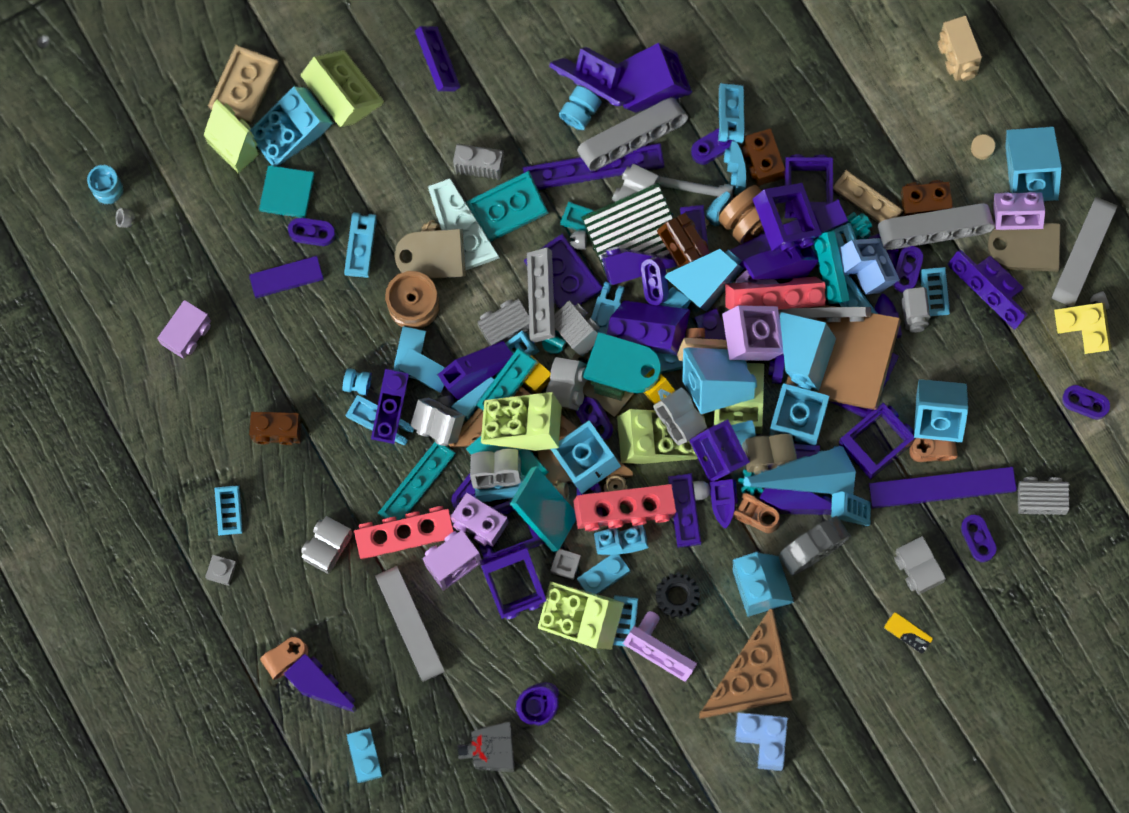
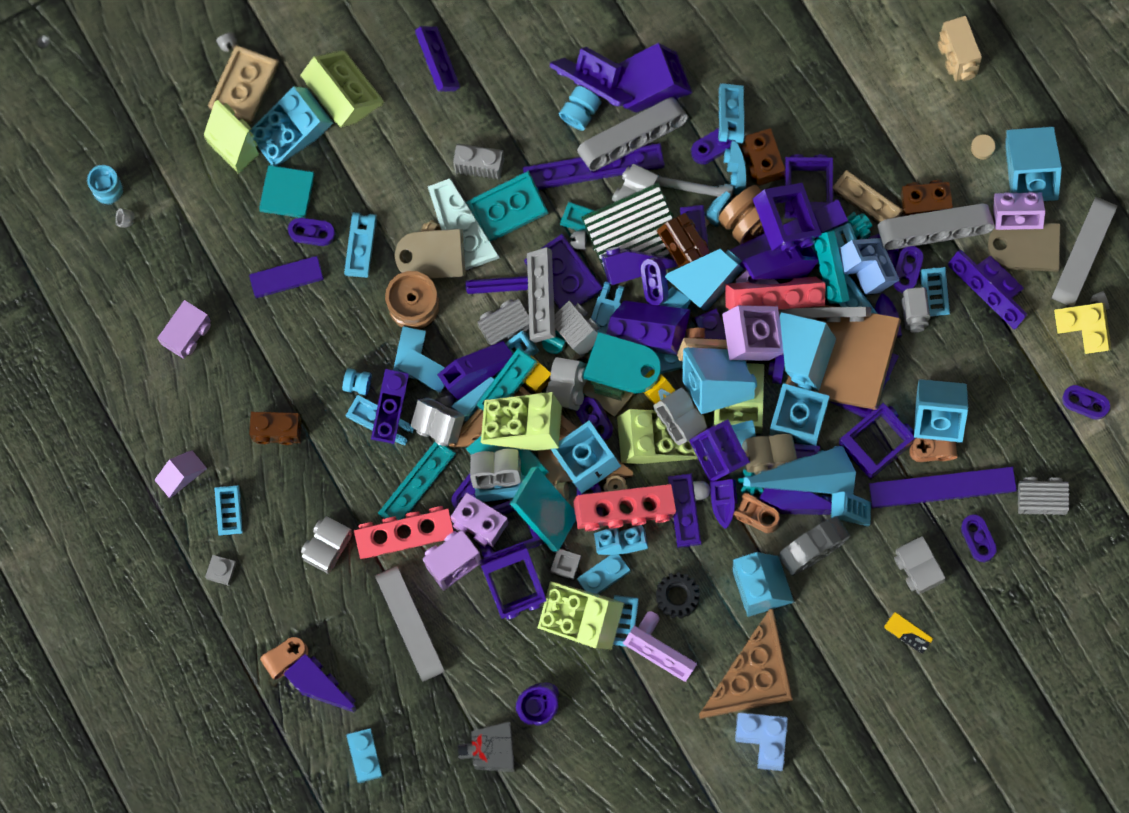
none -> lavender slope [155,450,207,498]
none -> light grey hinge [216,32,237,52]
none -> dark purple axle [466,276,528,294]

